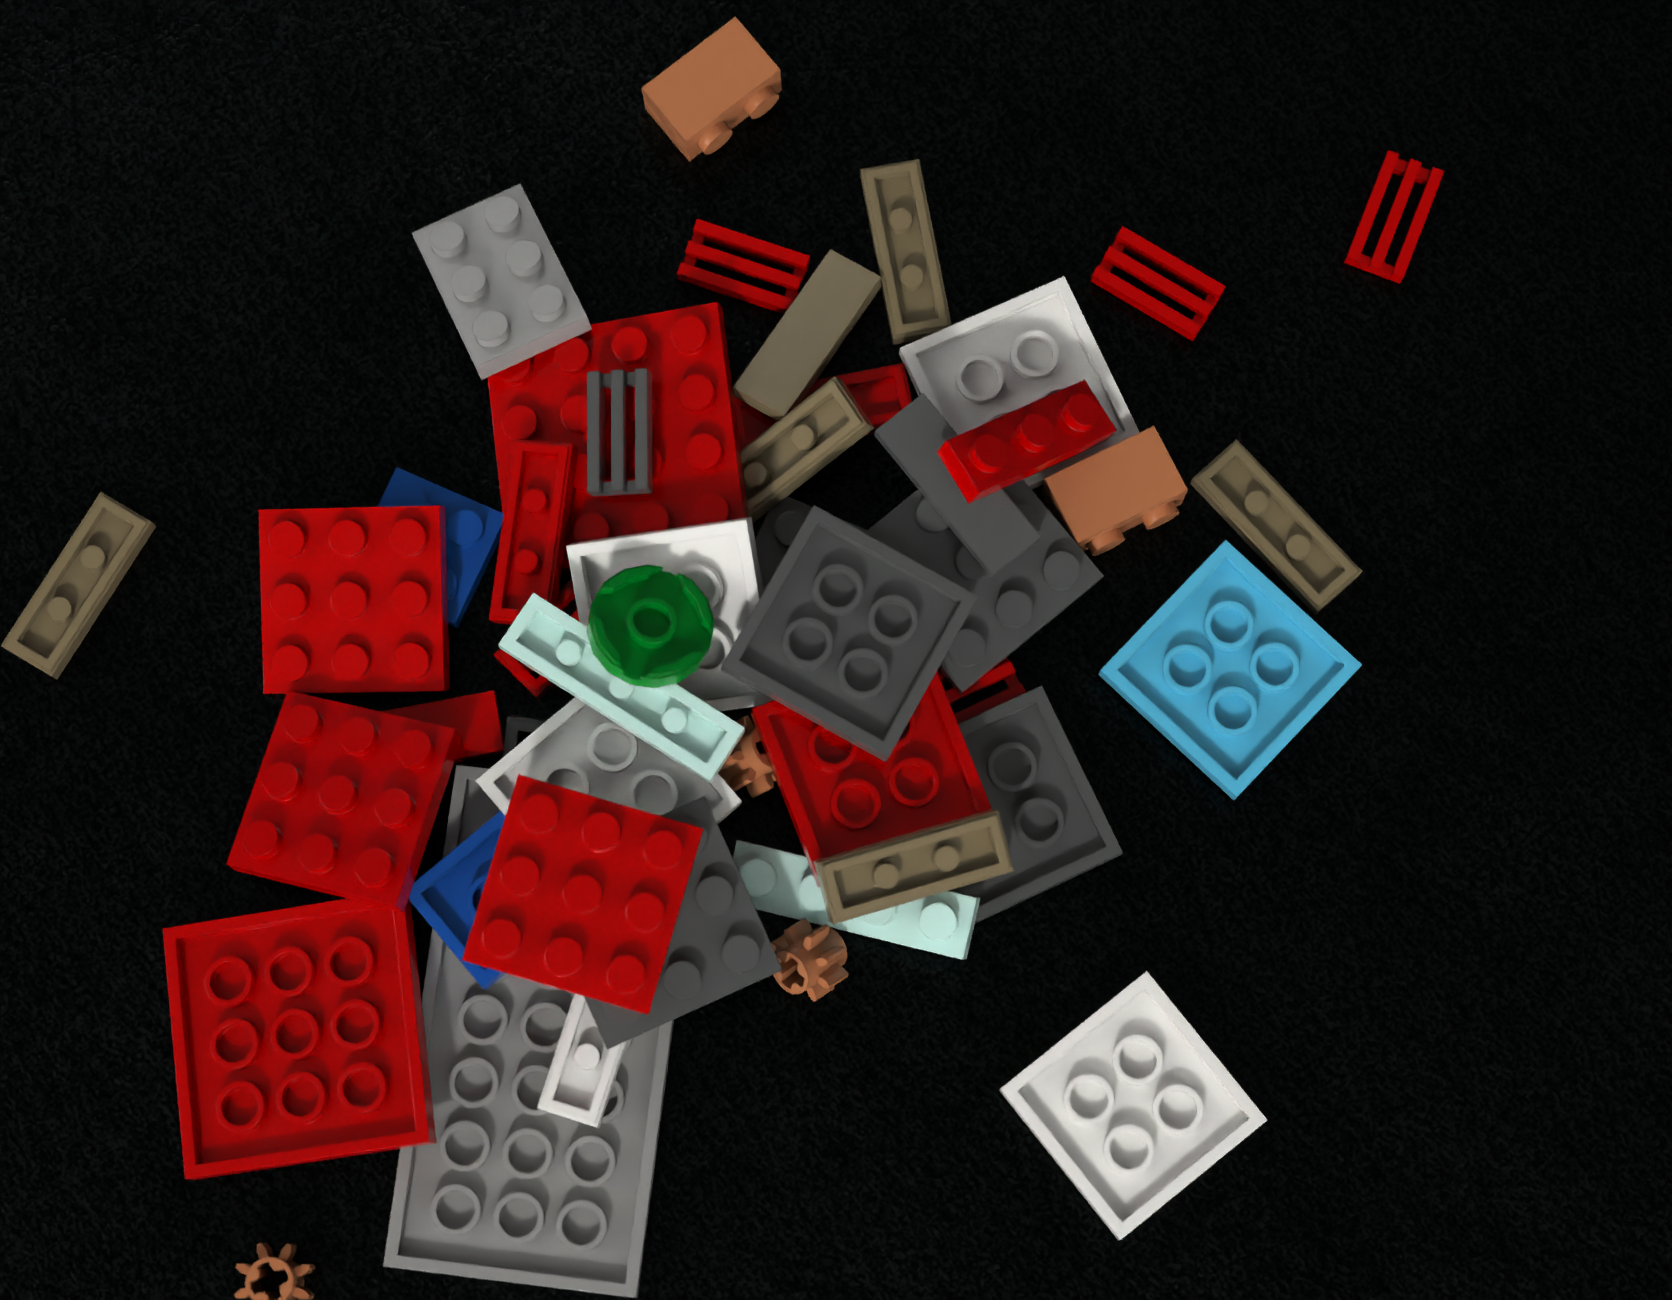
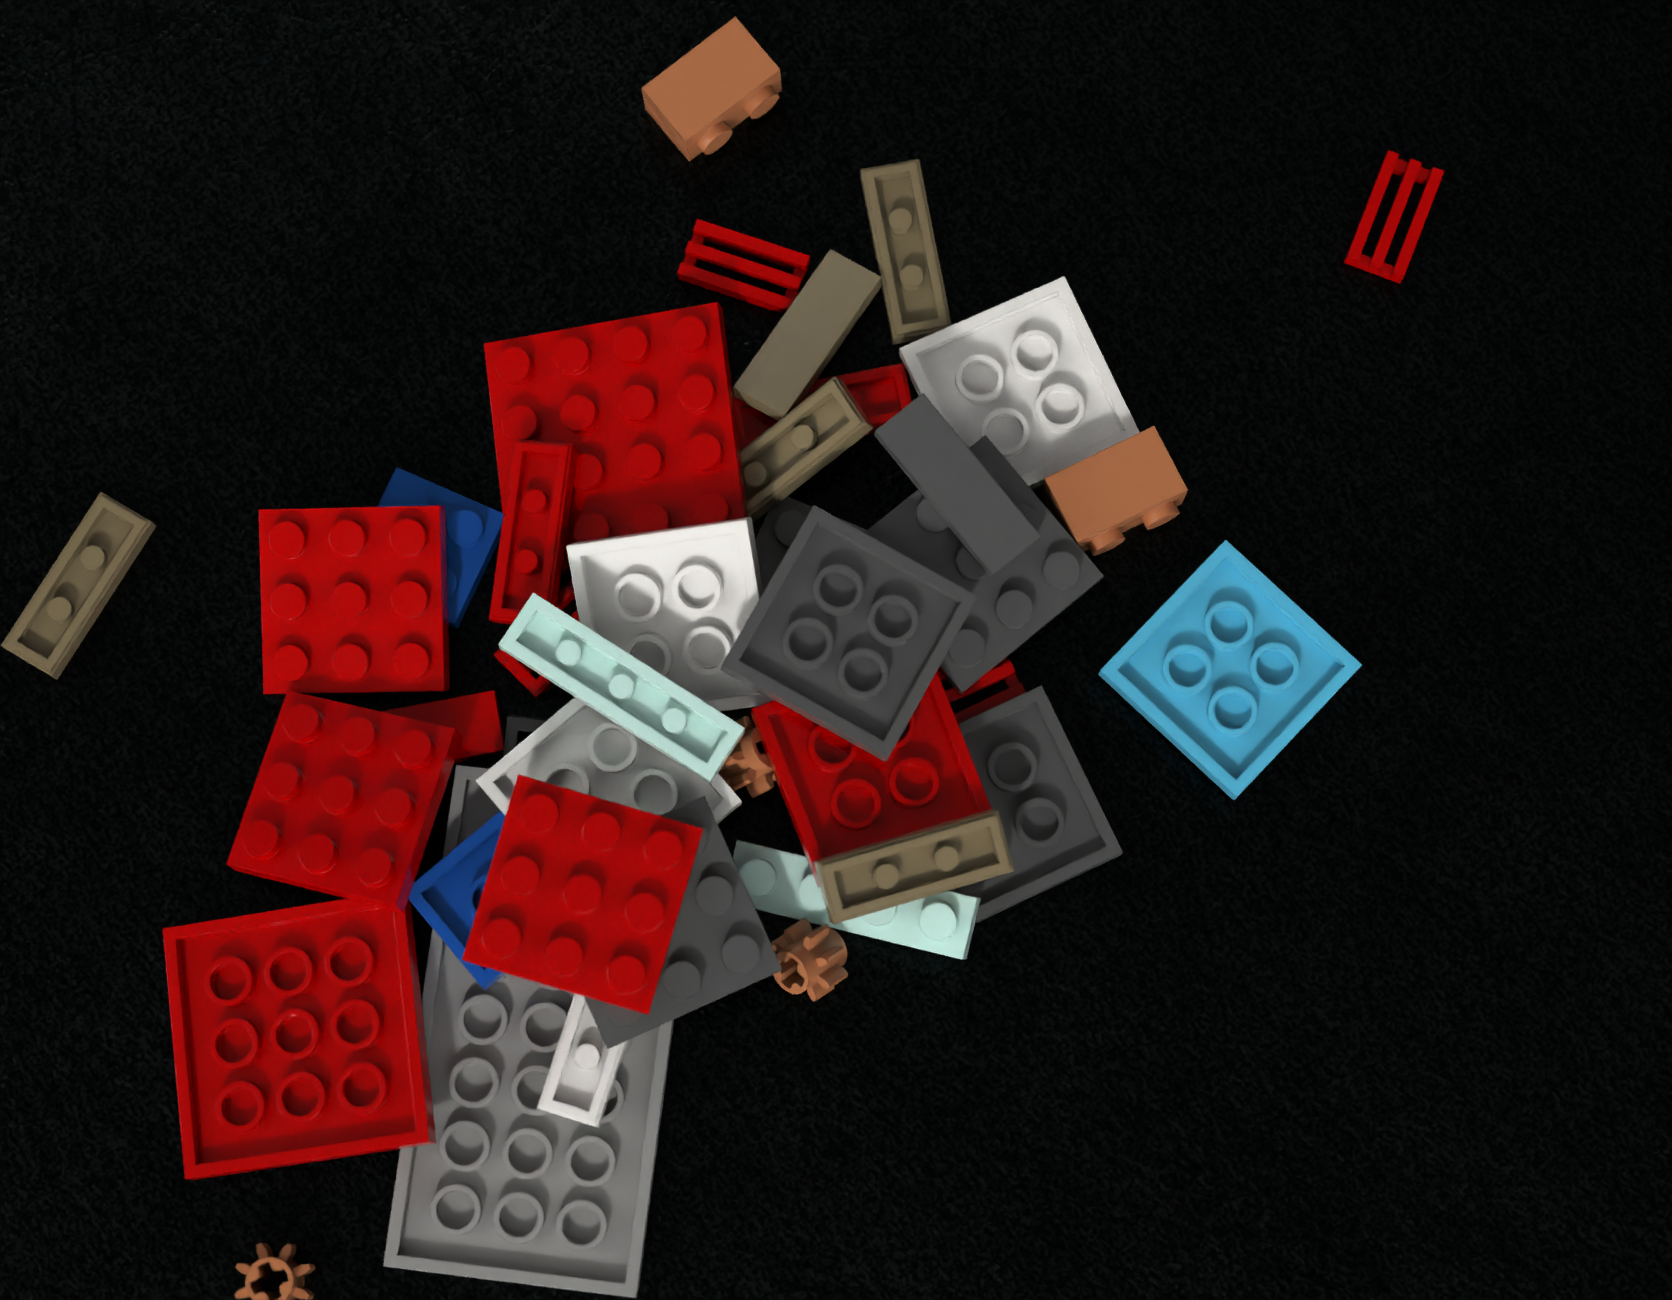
light grey plate [412,184,592,380] -> none
dark grey tile [587,368,653,496] -> none
green tile [587,564,714,688] -> none
red plate [936,380,1117,504] -> none
white plate [999,971,1267,1240] -> none
red tile [1090,226,1226,341] -> none
dark tan tile [1190,439,1362,615] -> none

